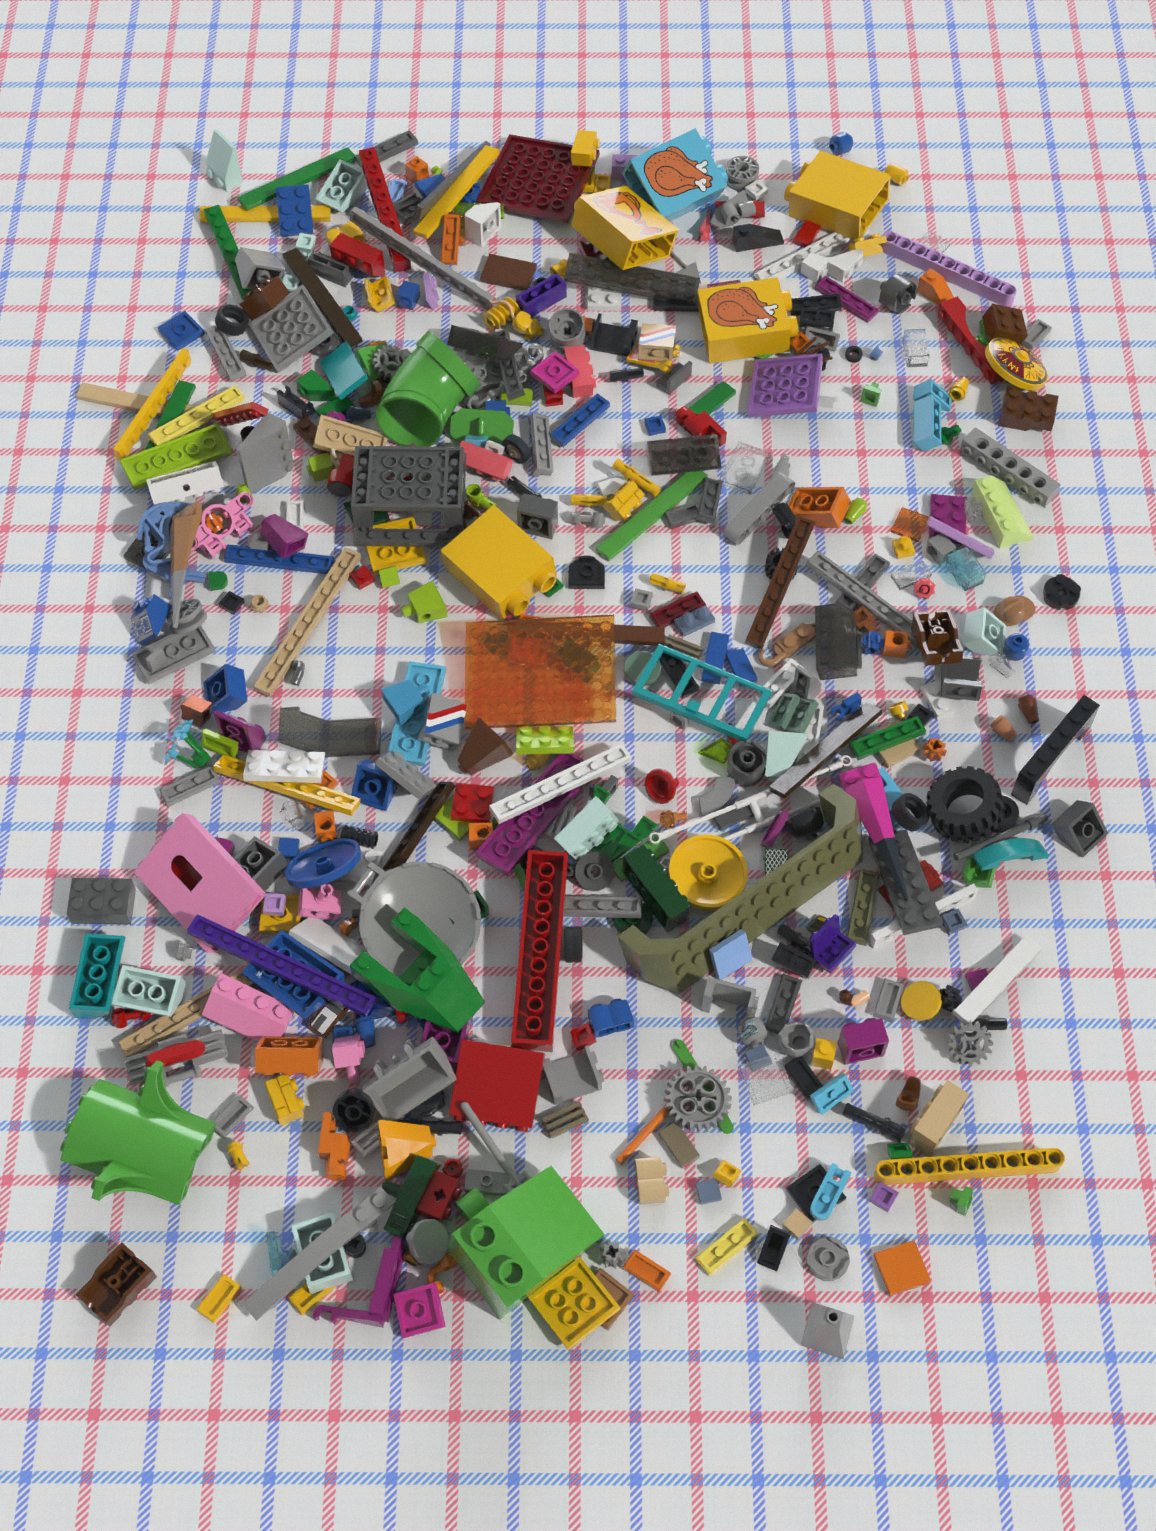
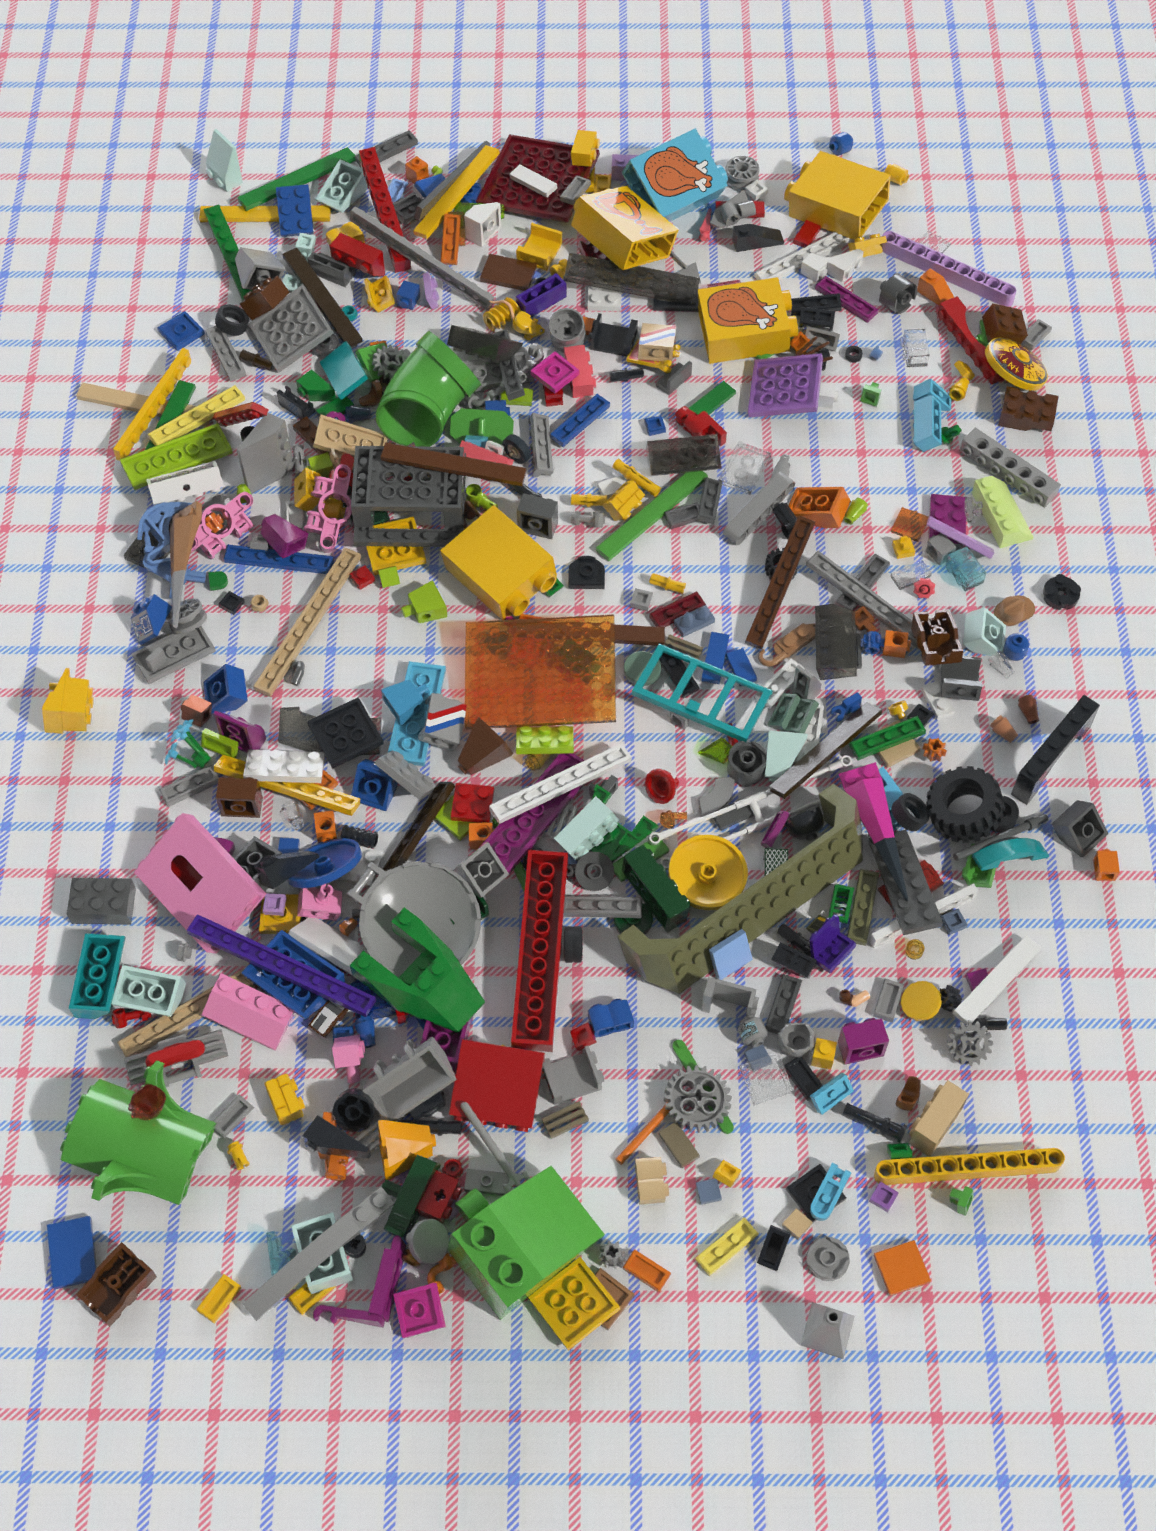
orange brick [255,1036,324,1076] -> none
none -> yellow piece [42,668,94,734]
none -> blue tile [47,1216,97,1290]
none -> clear red hair [128,1084,166,1121]
none -> reddish brown brick [216,776,263,818]
none -> black slope [254,851,319,889]
none -> light grey pin [292,444,307,477]
none -> yellow brick [294,468,321,512]
none -> black slope [302,1115,371,1159]
none -> bright pink piece [304,464,352,553]
none -> black plate [307,697,384,769]
none -> yellow head [322,498,346,520]
none -> reddish brown tile [381,442,527,486]
none -> light grey slope [453,842,509,898]
none -> white tile [509,165,557,197]
none -> yellow panel [516,223,562,271]
none -> light grey tile [560,175,591,205]
none -> green slope [828,884,854,924]
none -> clear yellow bush [905,939,925,960]
none -> yellow tile [954,360,975,380]
none -> orange brick [1093,849,1120,881]

